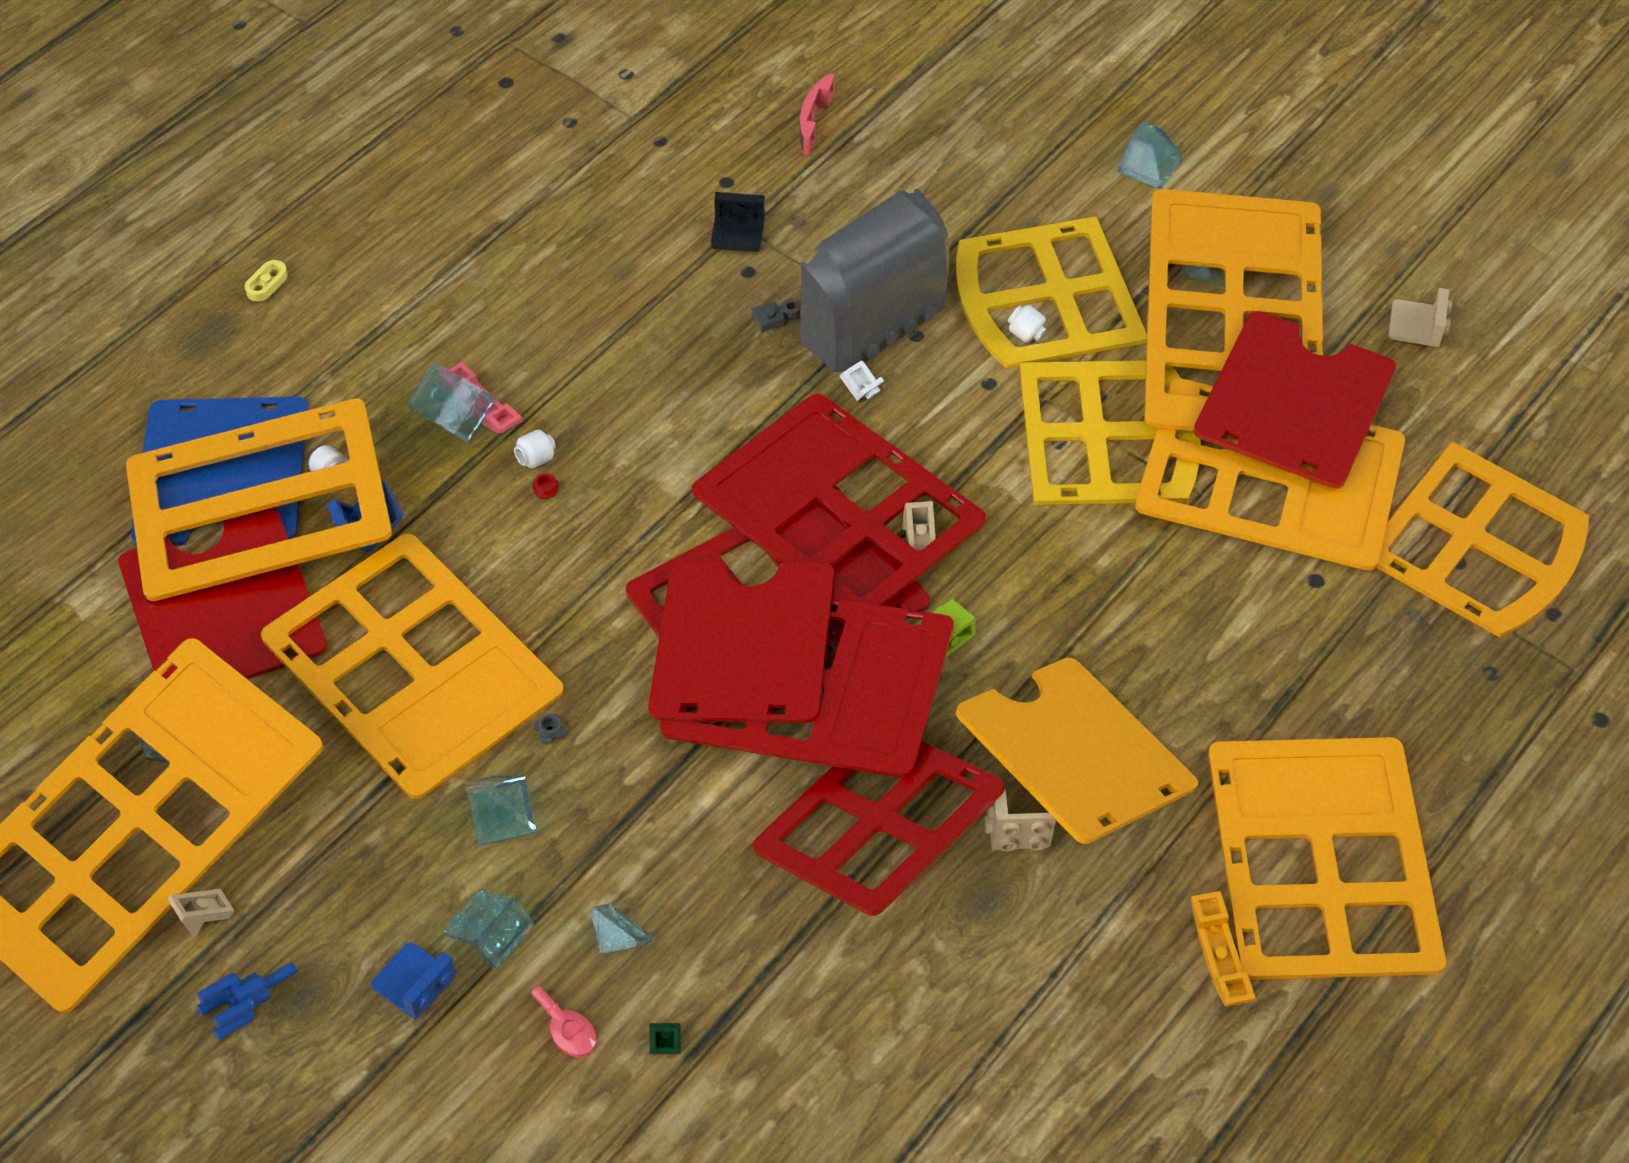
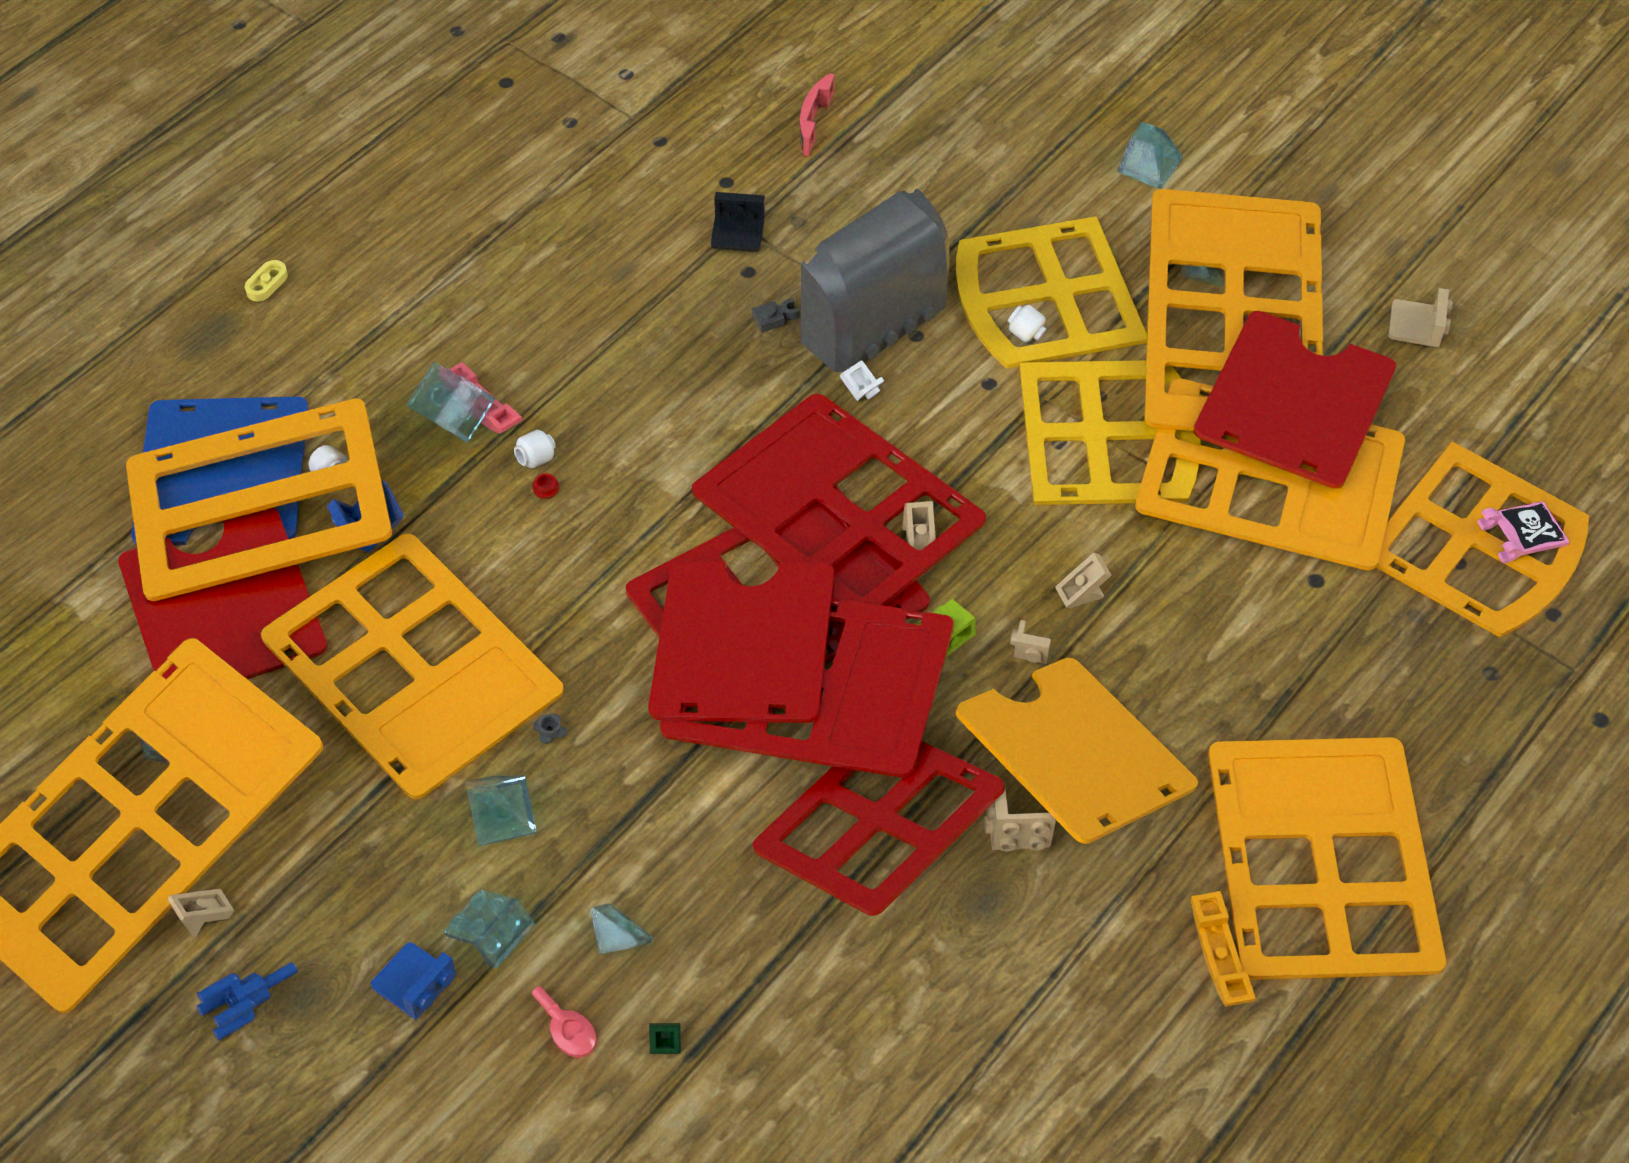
none -> tan bracket [1010,620,1051,664]
none -> tan slope [1055,552,1112,609]
none -> flag [1477,501,1569,563]

